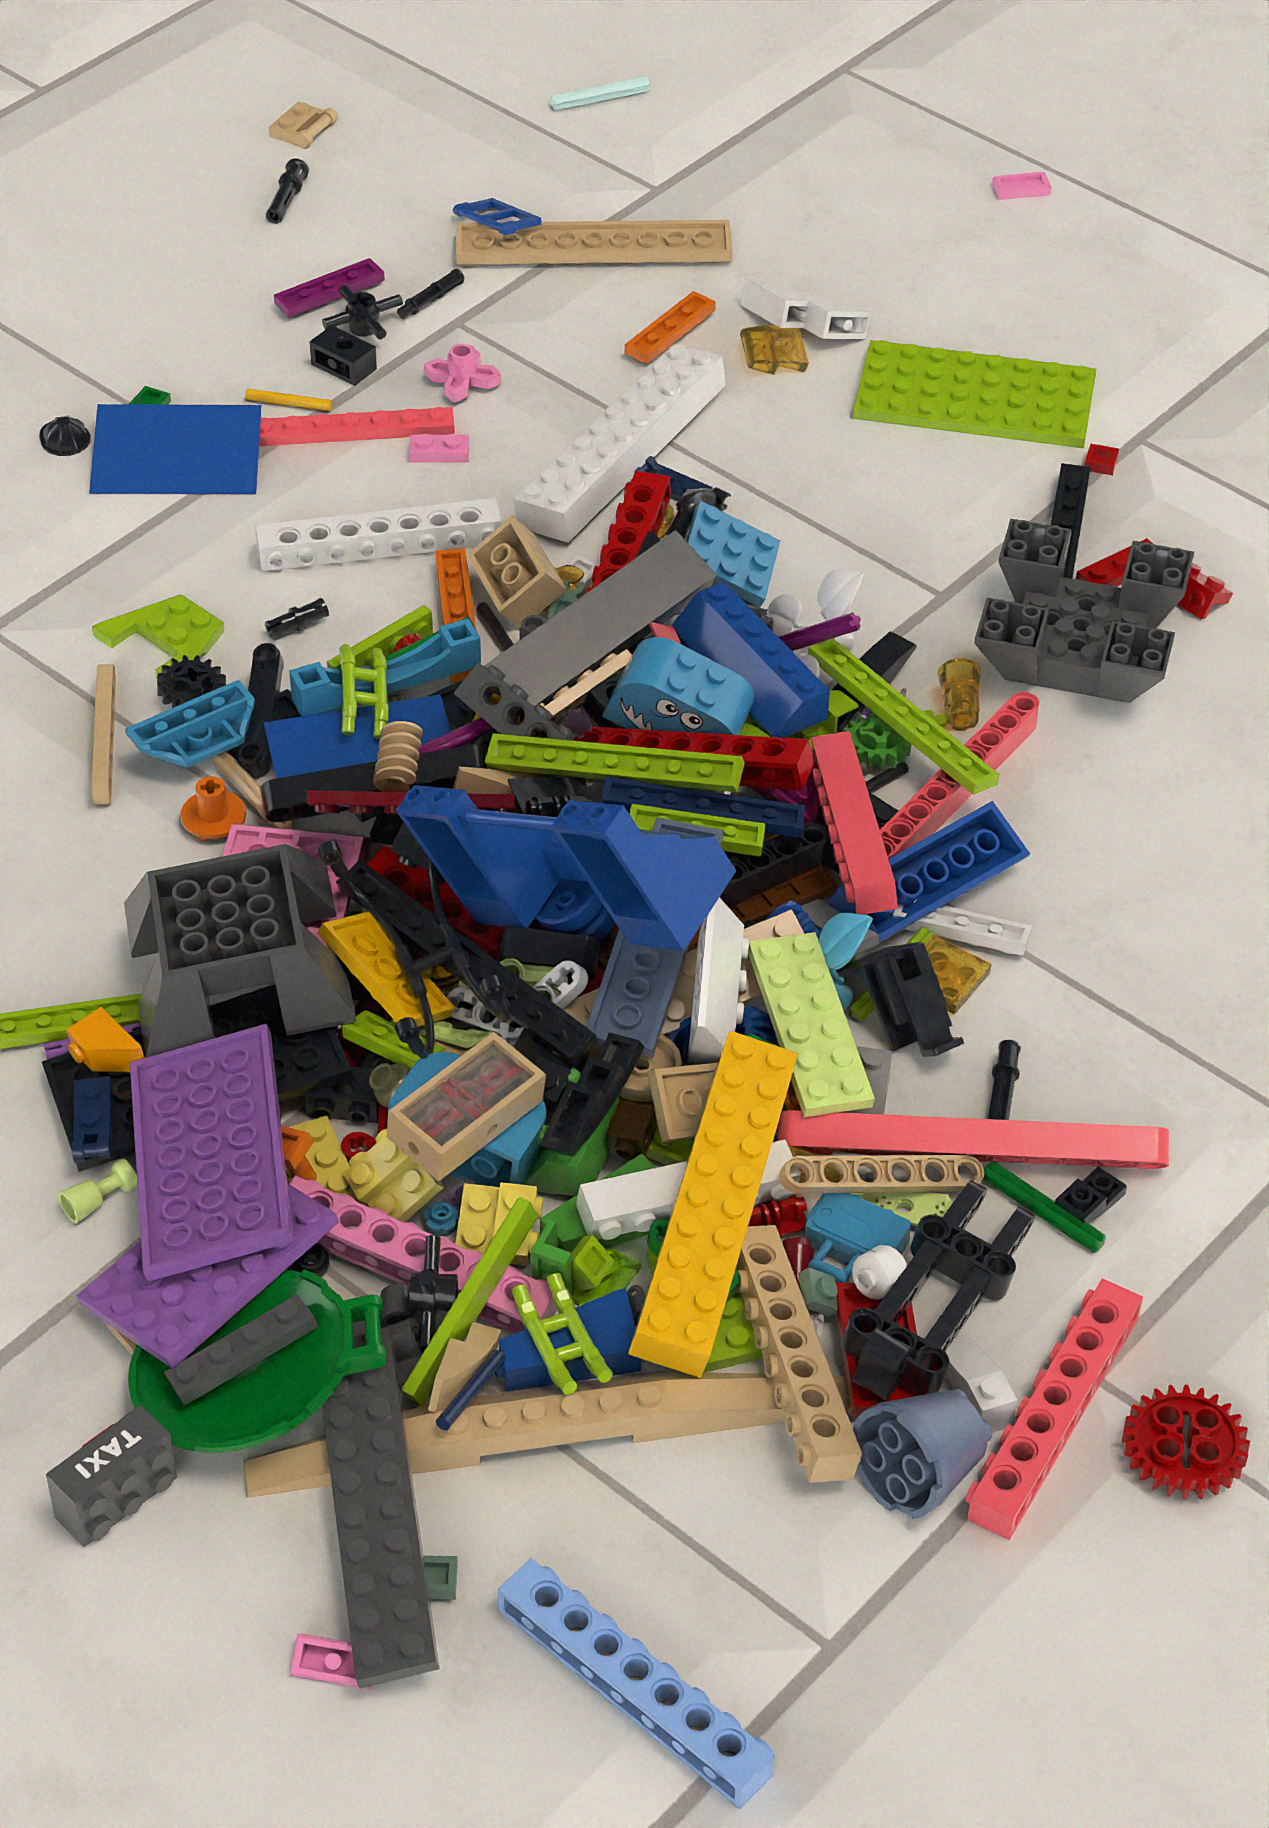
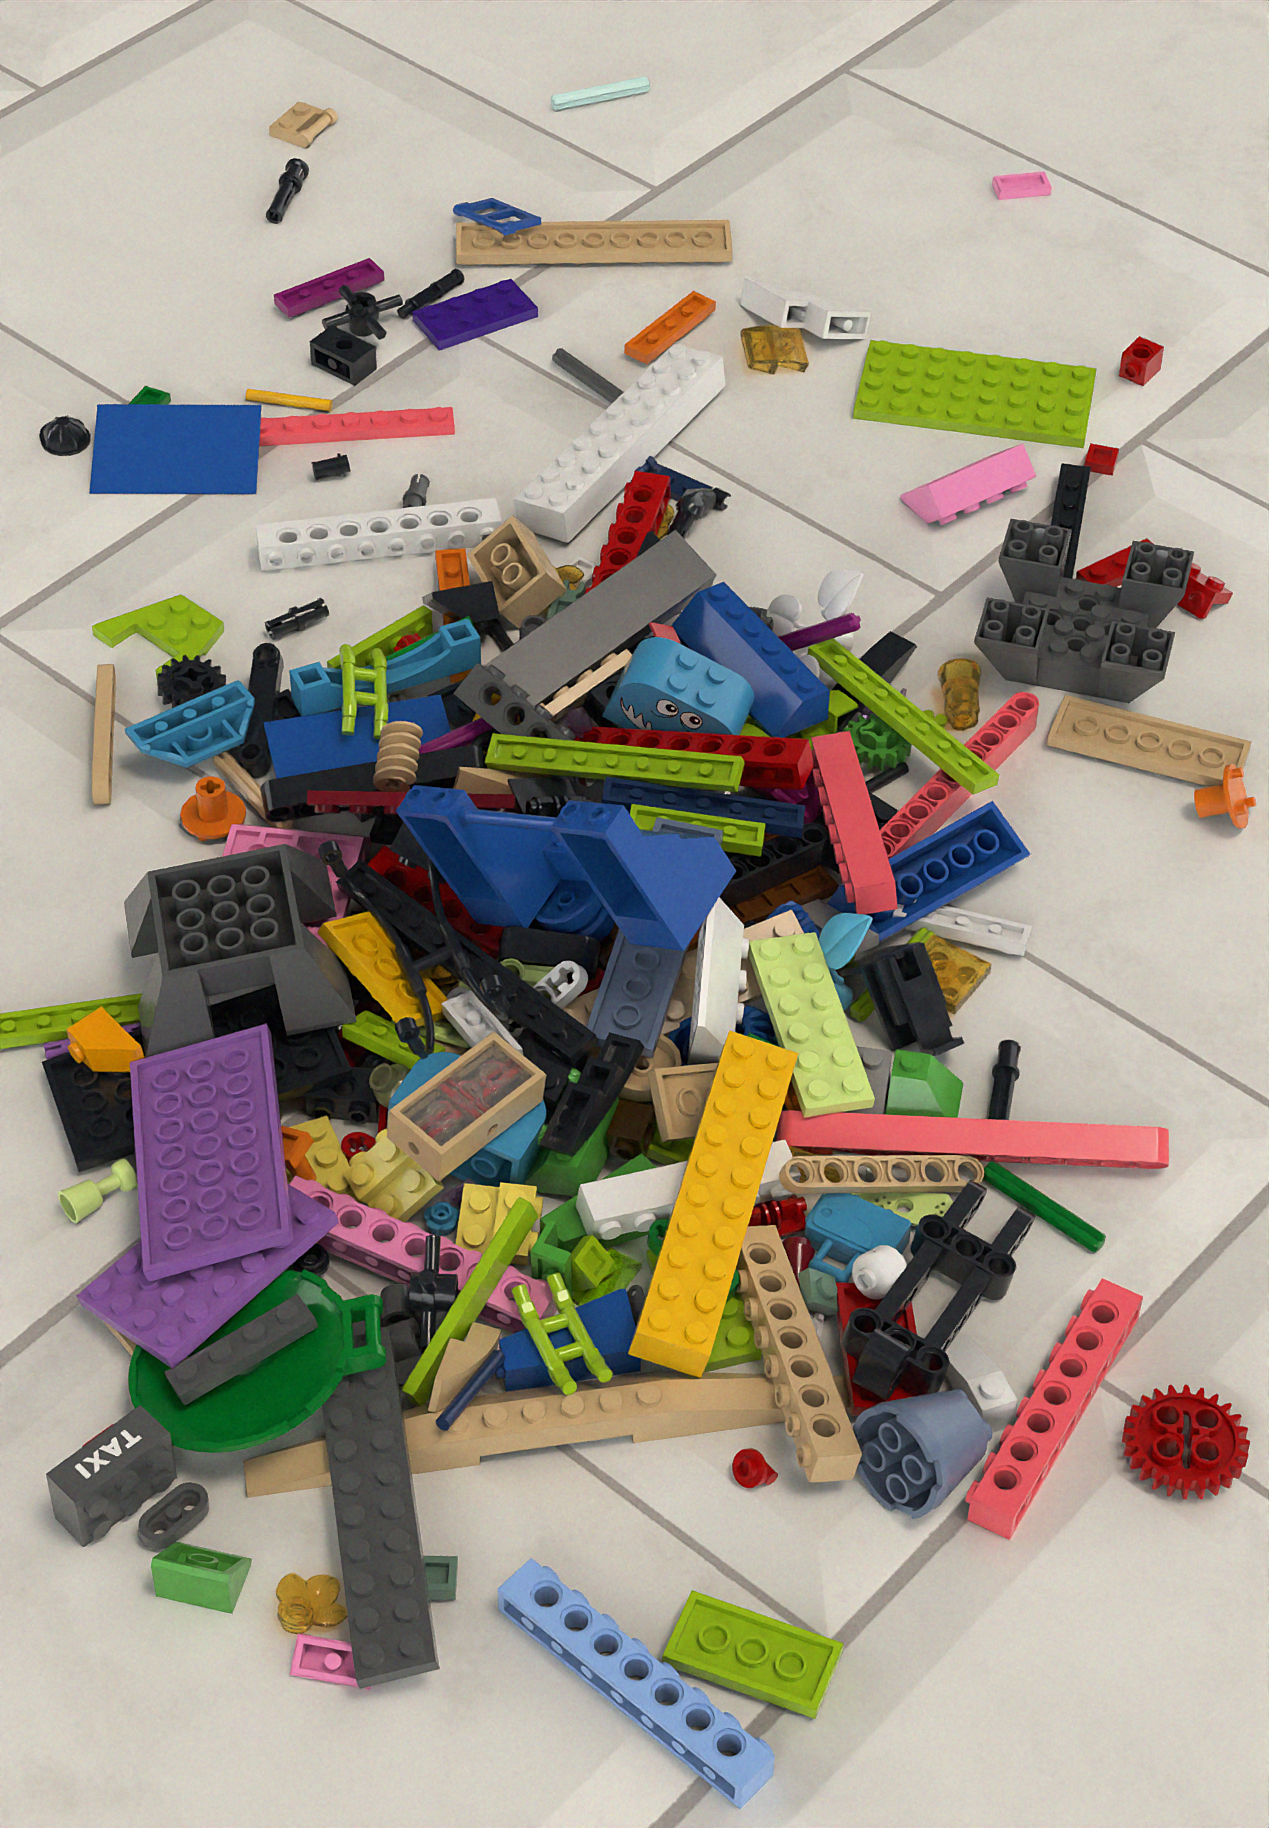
dark blue plate [72,1076,113,1163] -> none
bright pink plate [409,434,469,462] -> none
bright pink plant [424,344,501,403] -> none
dark azure plate [686,501,781,607] -> none
black slope [1055,1166,1127,1223] -> none
none -> dark grey plate [139,1482,209,1549]
none -> bright green slope [151,1542,252,1614]
none -> clear yellow plate [276,1573,348,1634]
none -> black pin [311,453,351,481]
none -> dark grey pin [402,474,430,508]
none -> dark purple plate [412,278,538,351]
none -> black slope [422,581,500,630]
none -> white plate [441,991,523,1055]
none -> dark grey axle [552,348,624,403]
none -> lime plate [662,1590,844,1719]
none -> red plate [732,1448,778,1488]
none -> bright green slope [885,1049,963,1118]
none -> bright pink slope [900,444,1037,525]
none -> tan plate [1047,695,1252,787]
none -> red brick [1119,336,1164,386]
none -> orange piece [1194,764,1256,829]

